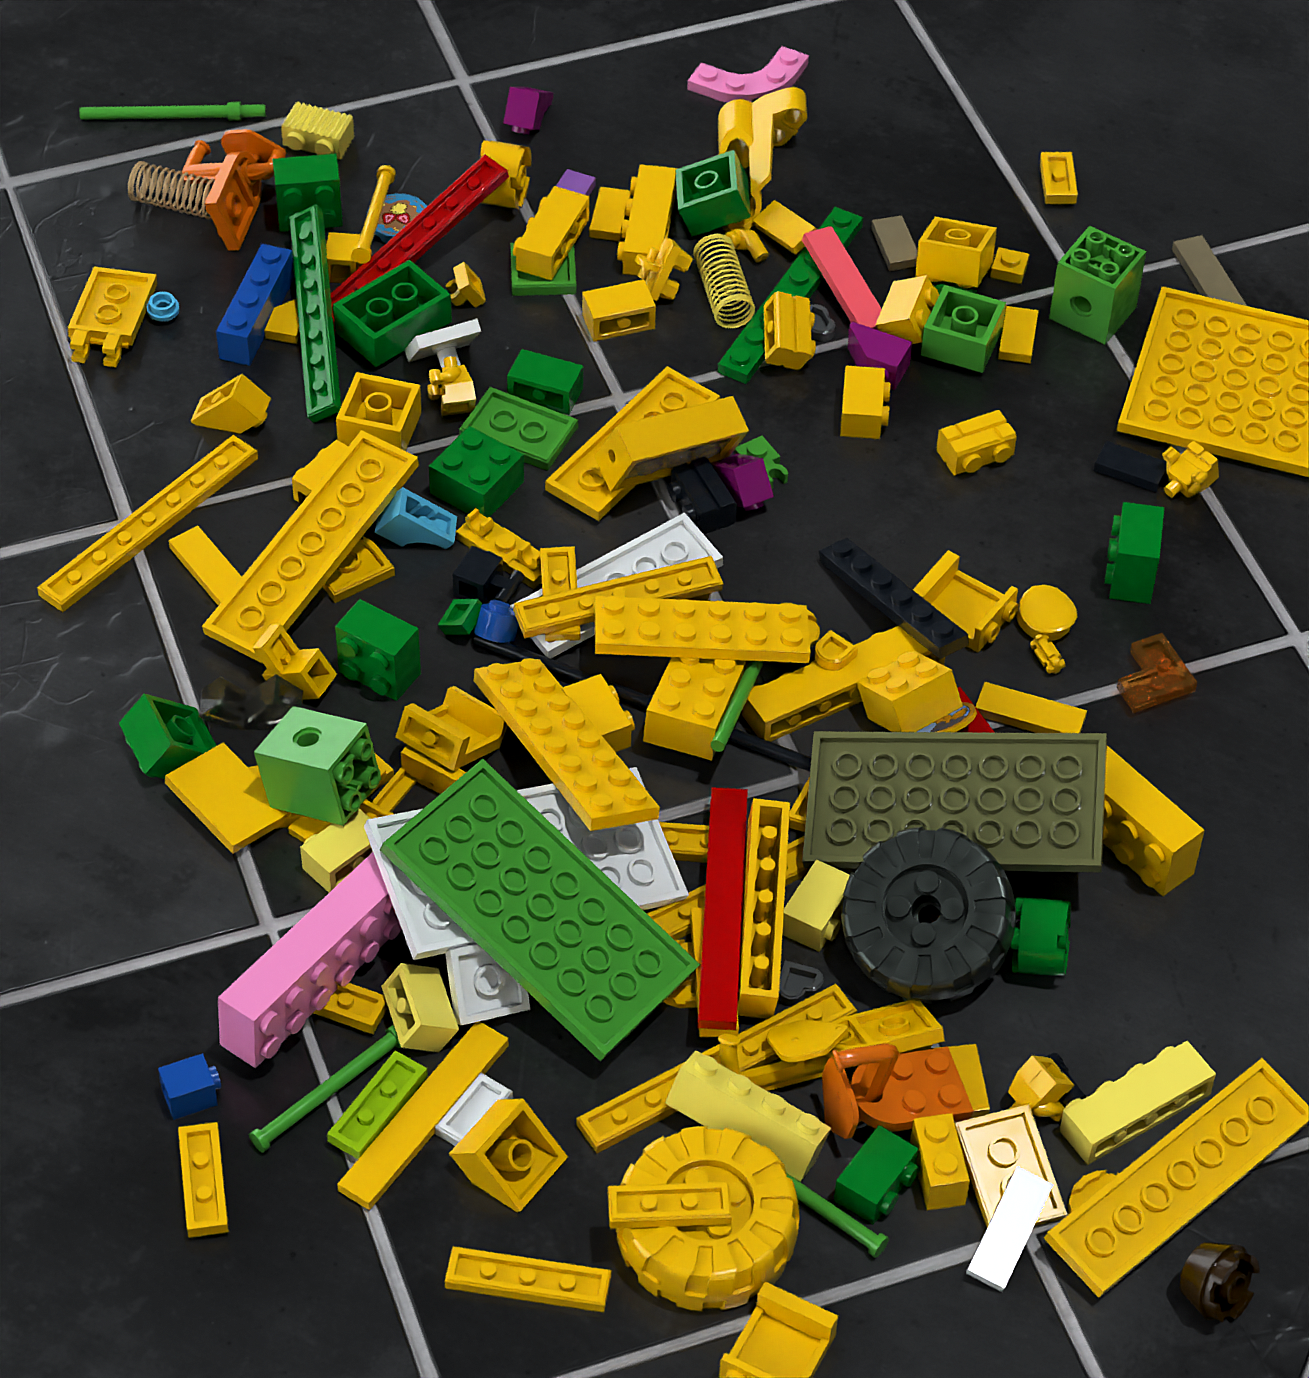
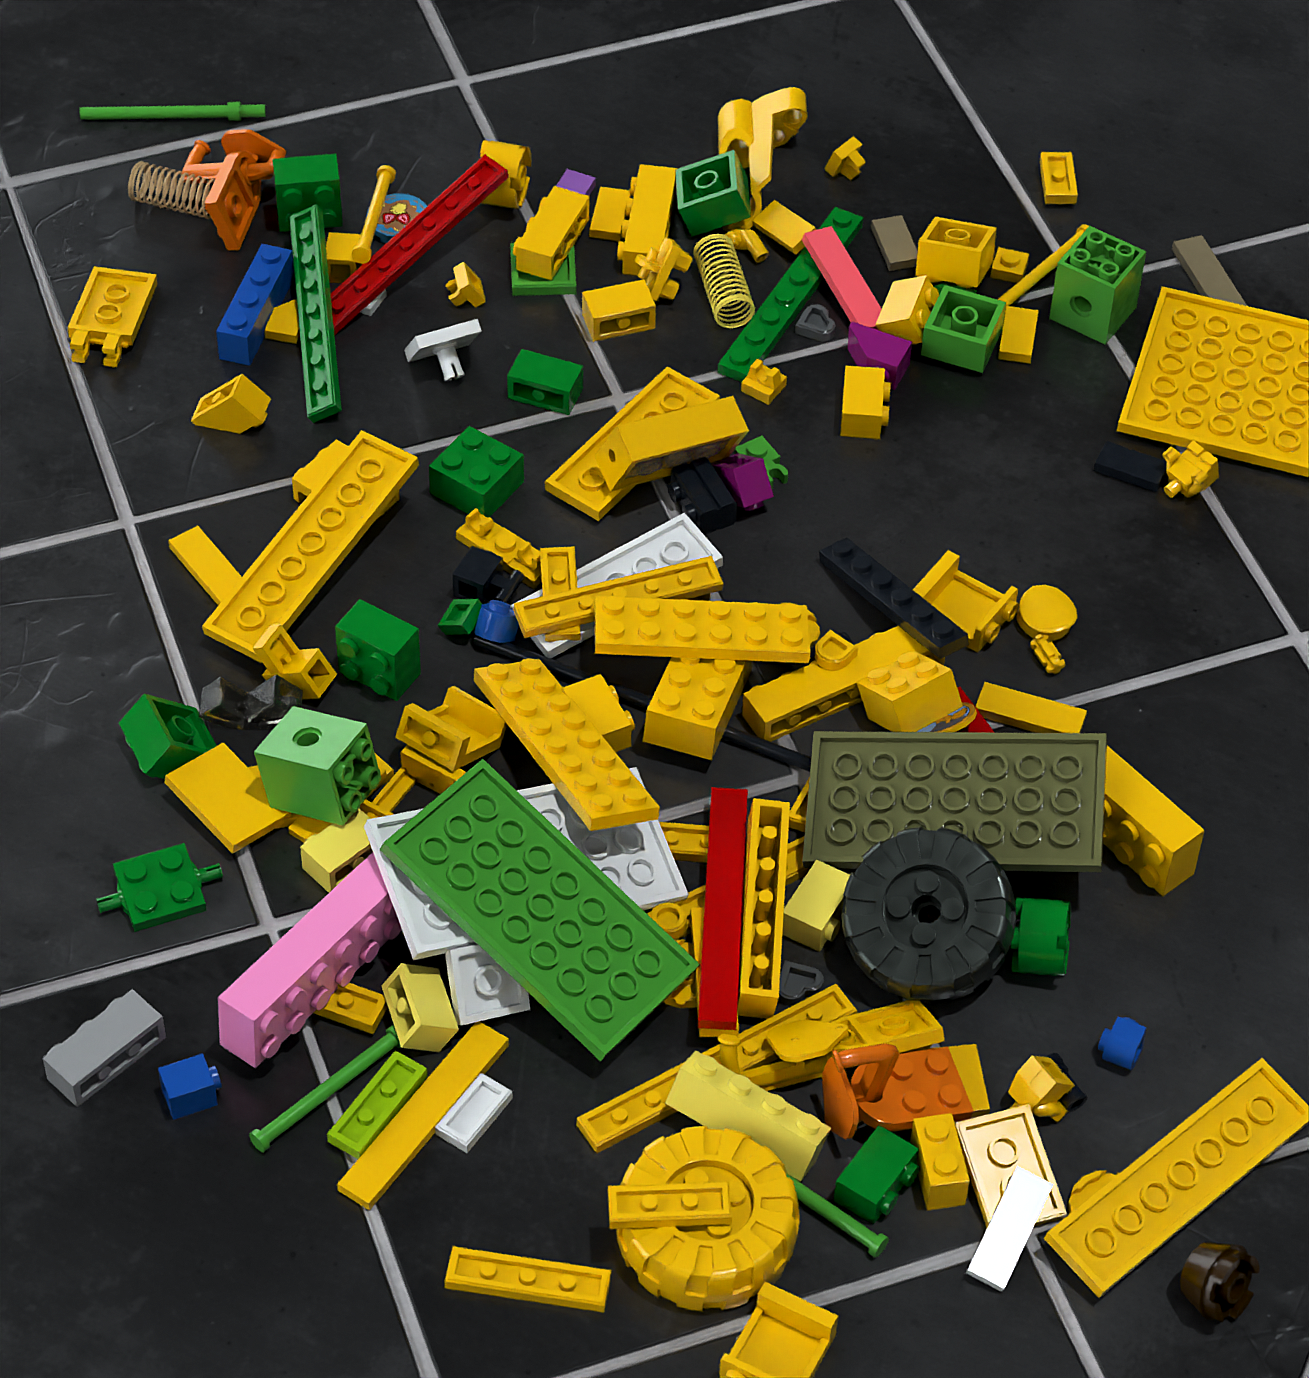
yellow tile [37,435,258,613] -> none
medium azure plate [147,292,179,322] -> none
yellow plate [178,1122,229,1237] -> none
light yellow brick [281,101,354,160] -> none
yellow tile [322,537,395,603] -> none
green brick [333,260,452,367] -> none
yellow brick [336,372,422,451] -> none
medium azure arch [375,487,457,549] -> none
yellow piece [427,356,476,416] -> none
yellow slope [449,1099,568,1212] -> none
bright green tile [459,387,578,471] -> none
magenta arch [503,87,554,134] -> none
bright pink plate [687,46,809,103] -> none
bright green bar [711,661,765,752] -> none
yellow brick [764,291,816,370] -> none
yellow brick [936,410,1017,475] -> none
light yellow brick [1059,1041,1216,1165] -> none
green brick [1104,502,1164,604] -> none
clear orange plate [1117,633,1197,713] -> none
none -> light grey brick [43,989,166,1107]
none -> green plate [96,843,223,932]
none -> yellow tile [650,902,687,939]
none -> yellow tile [741,359,787,405]
none -> yellow tile [825,136,866,180]
none -> yellow bar [997,224,1089,309]
none -> blue plate [1098,1017,1146,1070]

